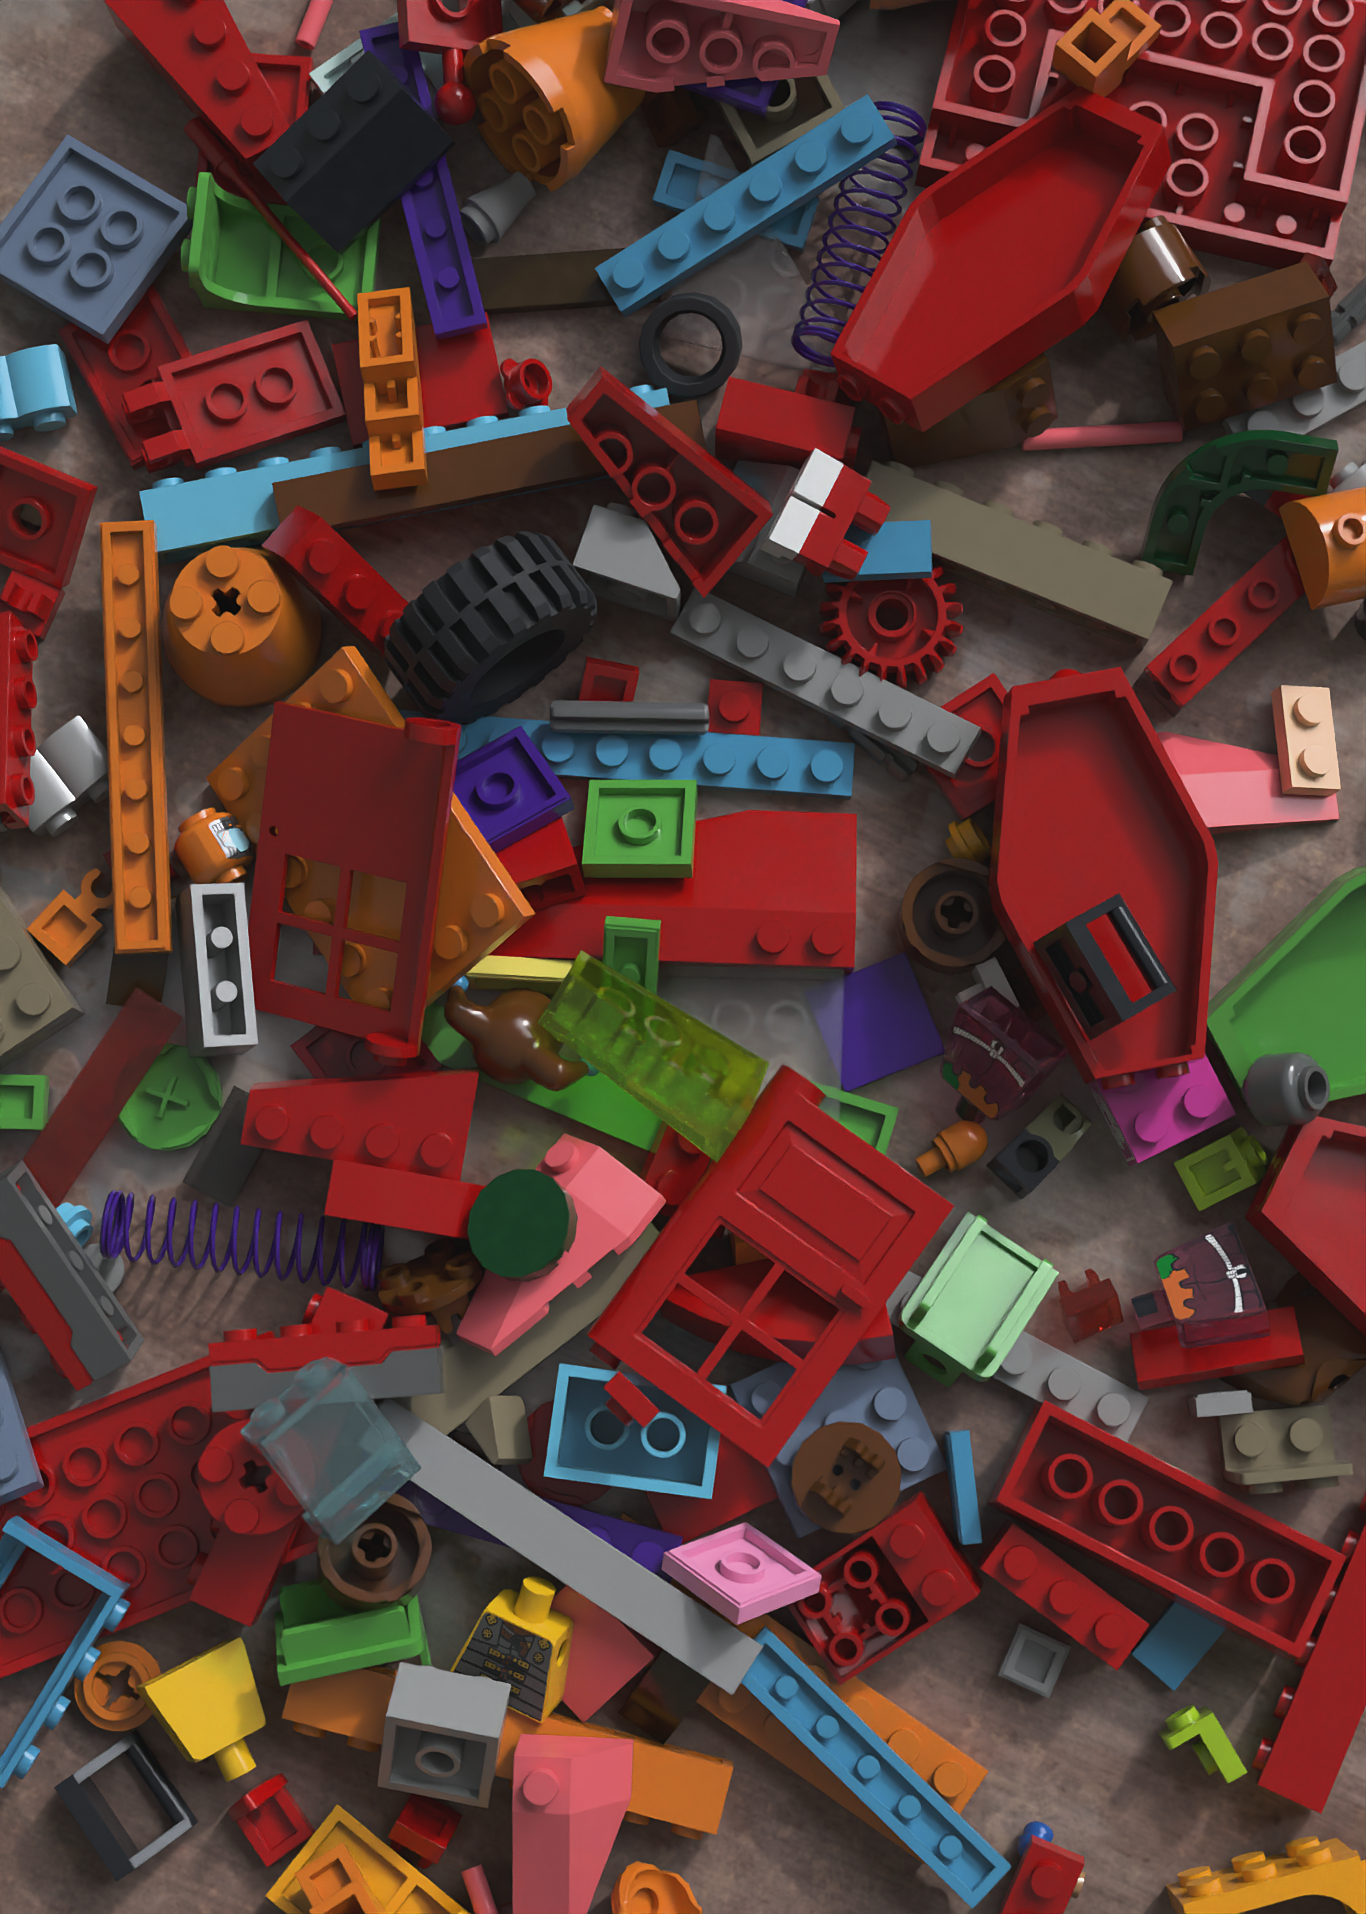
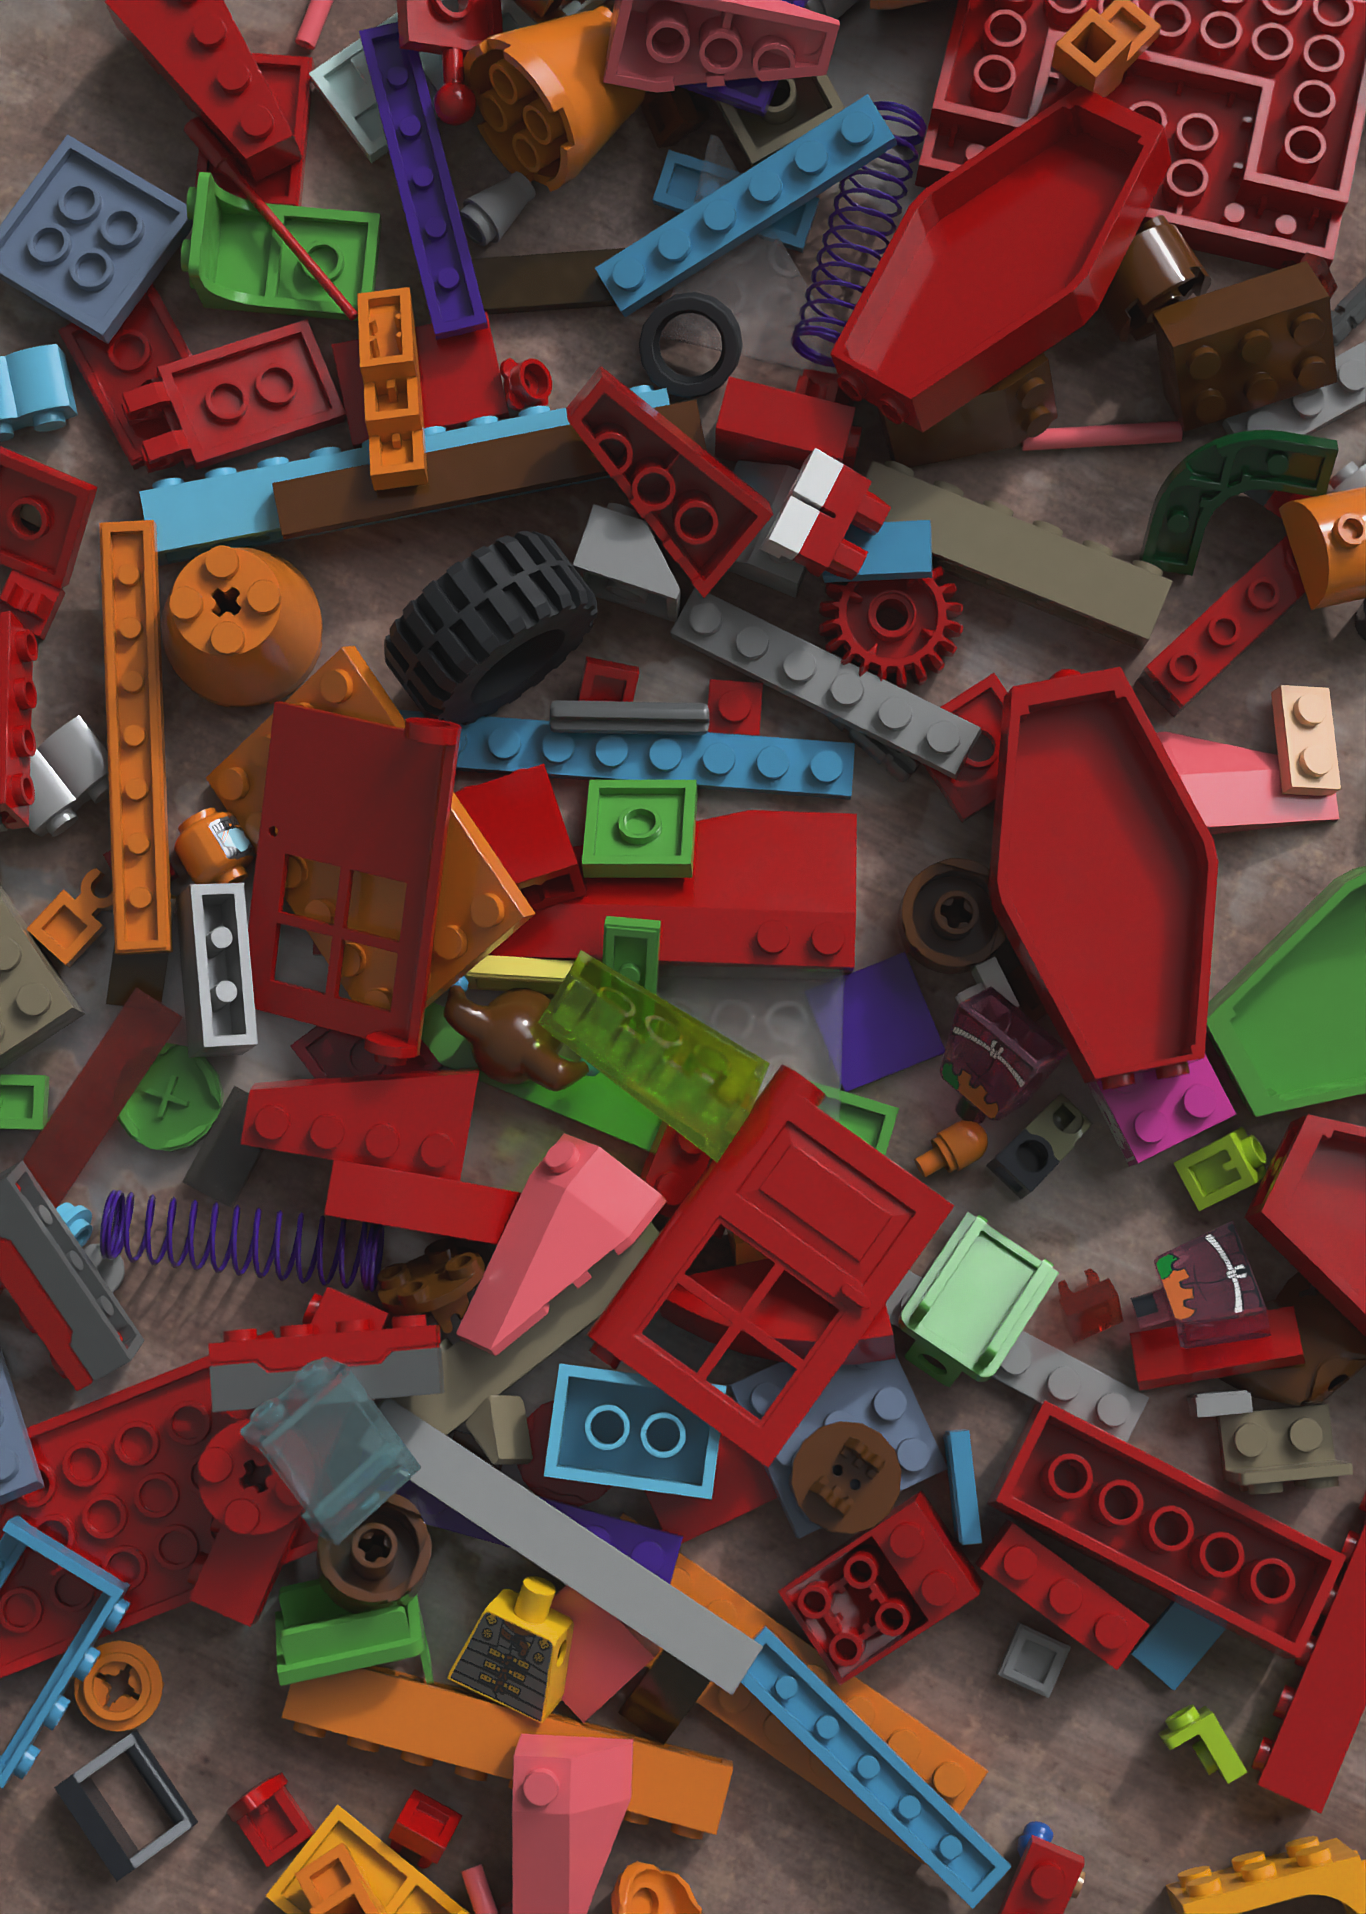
yellow torso [136,1637,266,1782] -> none
black slope [253,50,456,255] -> none
red brick [262,505,409,658] -> none
light grey slope [377,1662,511,1808] -> none
dark purple tile [453,726,575,853] -> none
dark green tile [467,1169,578,1281] -> none
red plate [603,1371,660,1427] -> none
bright pink tile [662,1522,822,1625] -> none
light orange plate [945,818,992,866] -> none
black tile [1033,893,1177,1040] -> none
dark grey head [1242,1052,1330,1126] -> none

